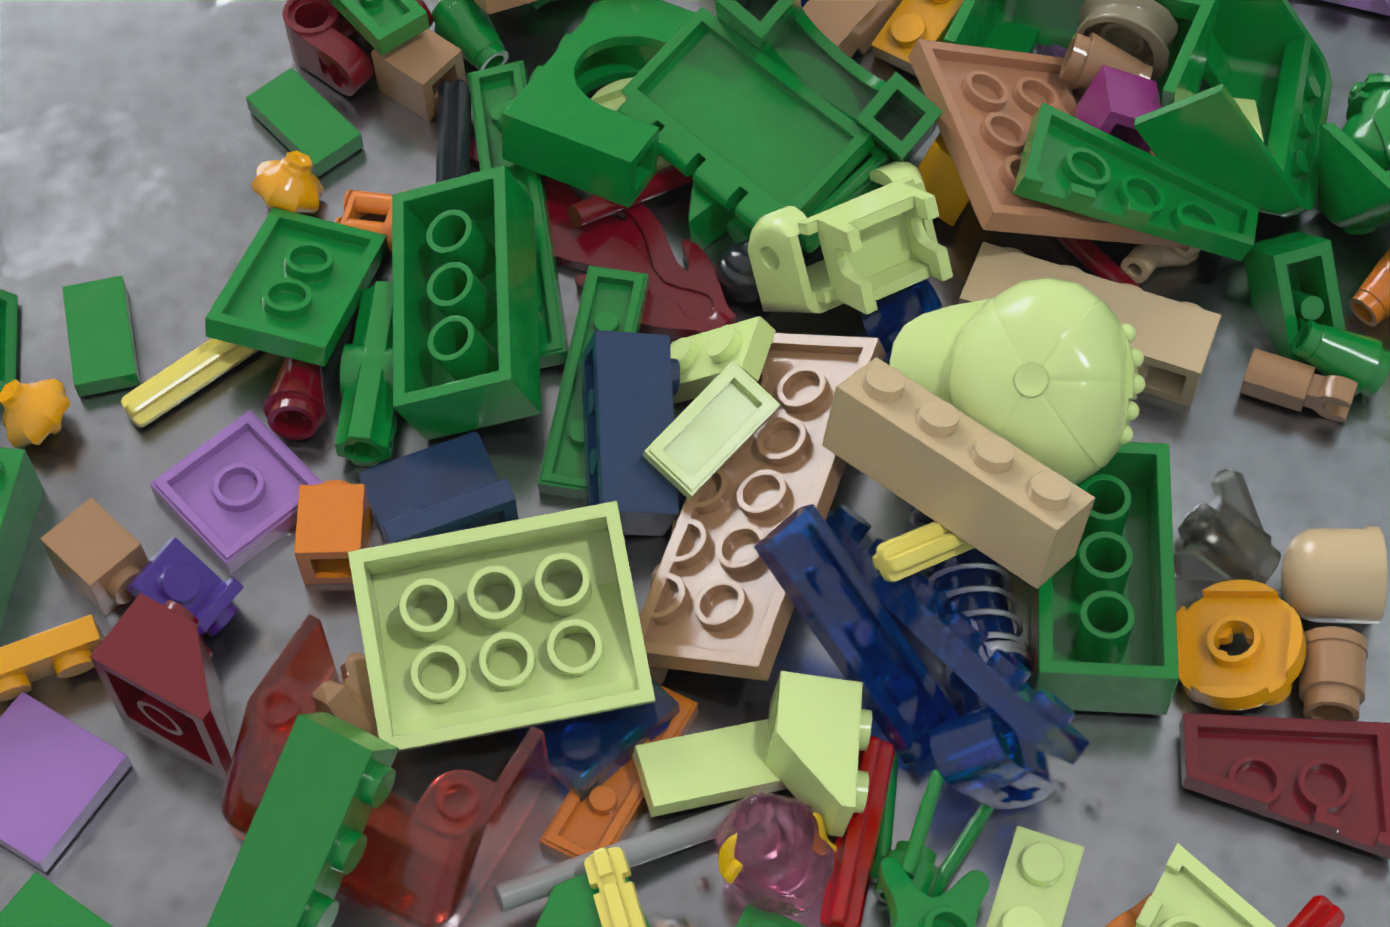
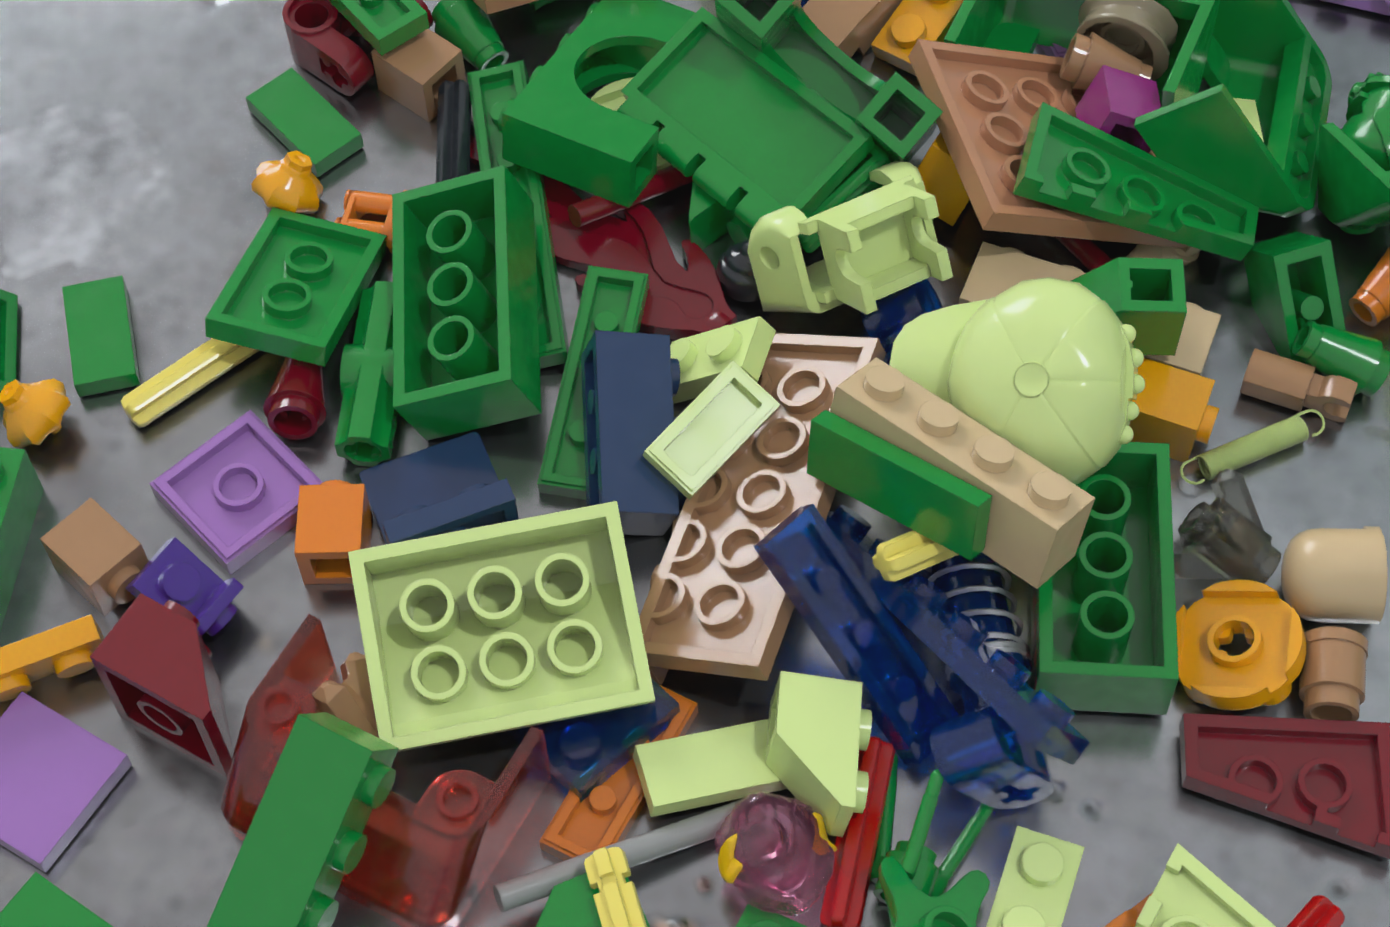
none -> green tile [806,410,992,561]
none -> green slope [1071,257,1187,356]
none -> light orange brick [1129,358,1220,462]
none -> yellowish green piece [1180,409,1325,485]

